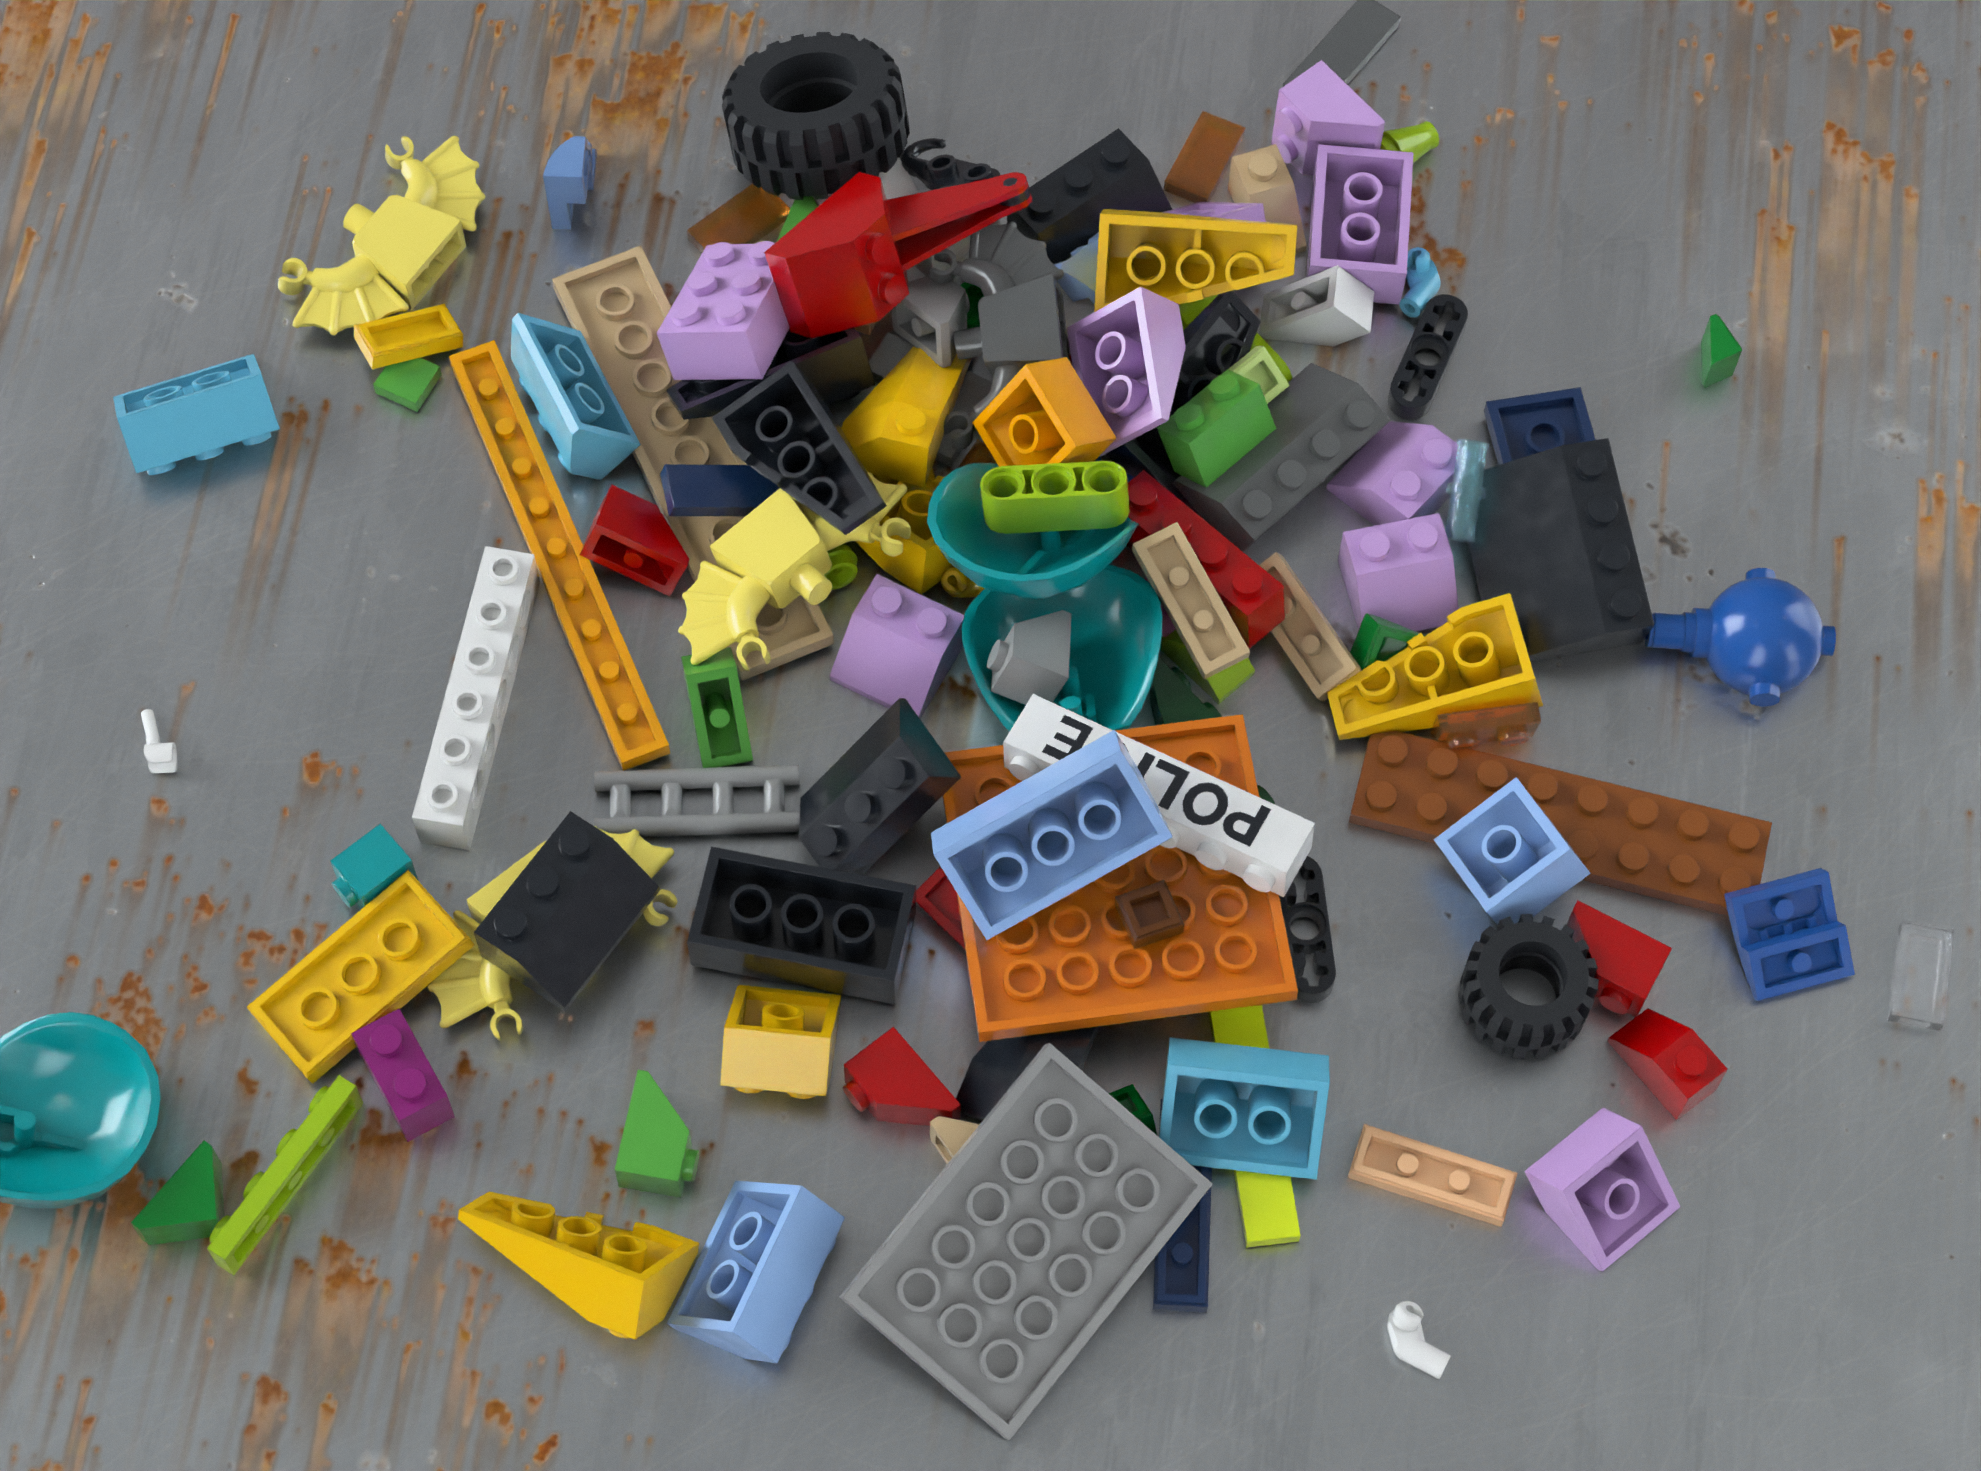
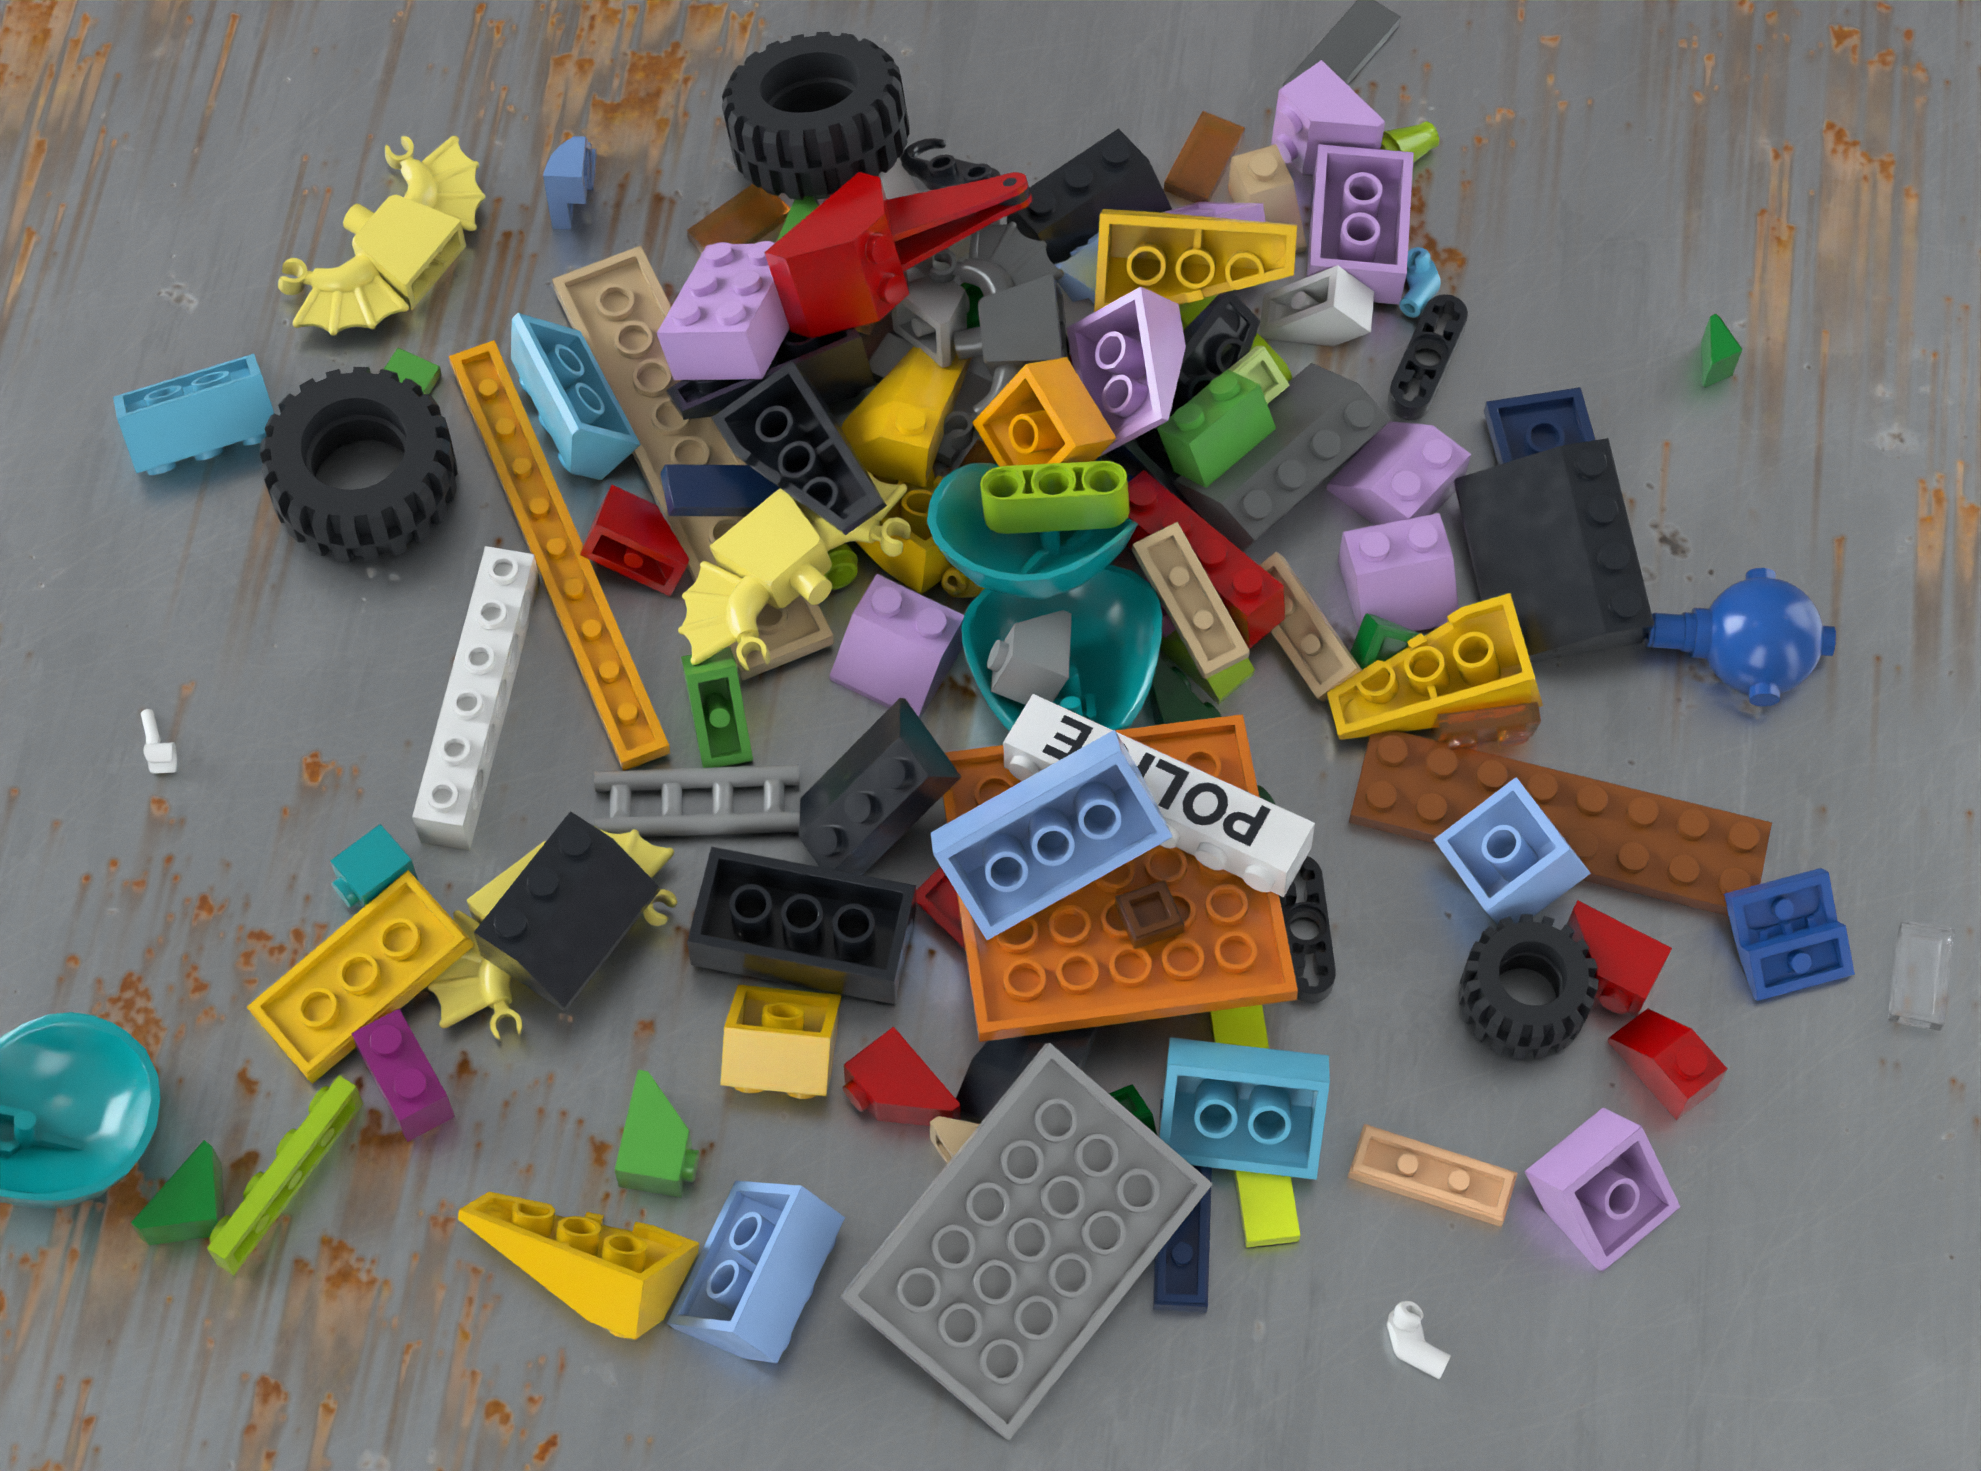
yellow tile [354,304,464,369] -> none
clear light blue pin [1445,439,1489,543] -> none
none -> black tyre [260,367,458,562]

